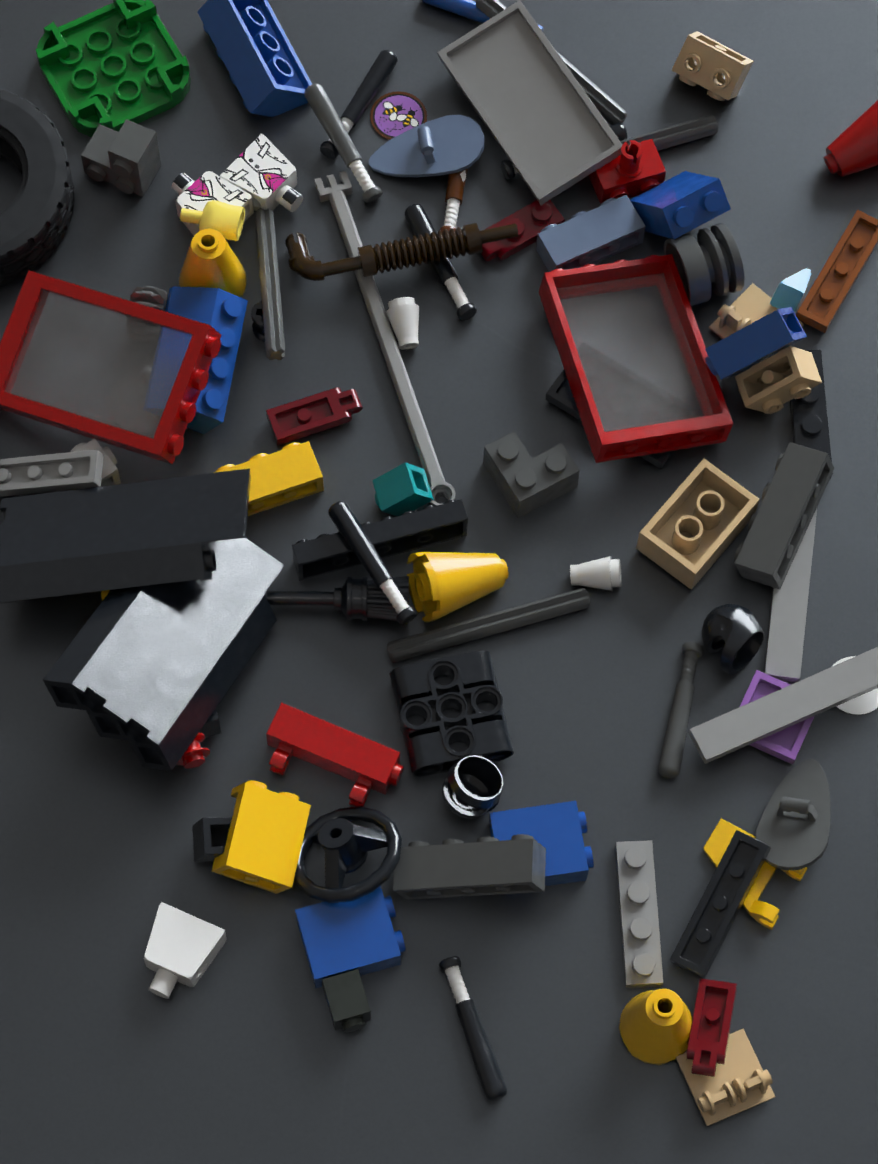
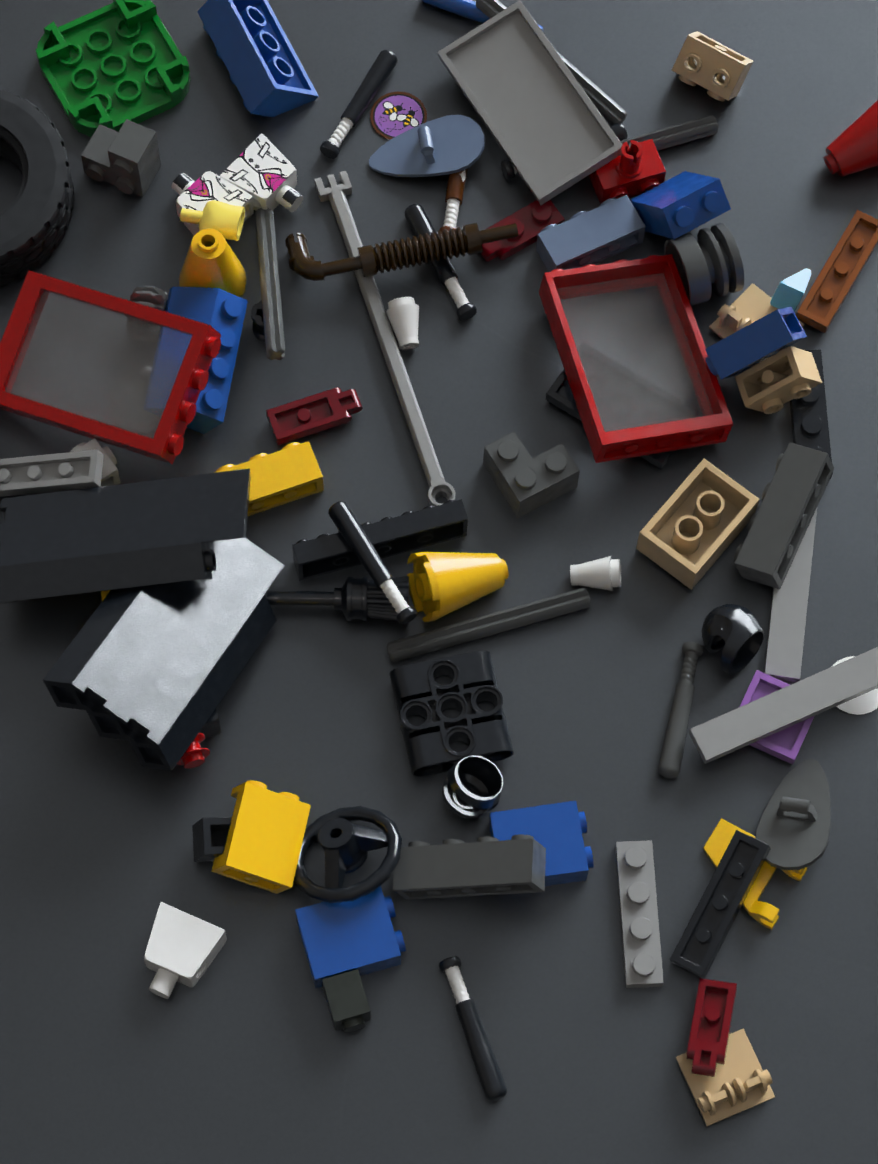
red brick [266,702,404,807] -> none
dark grey piece [304,83,383,203] -> none
teal brick [372,462,434,516] -> none
yellow cone [619,989,693,1065] -> none

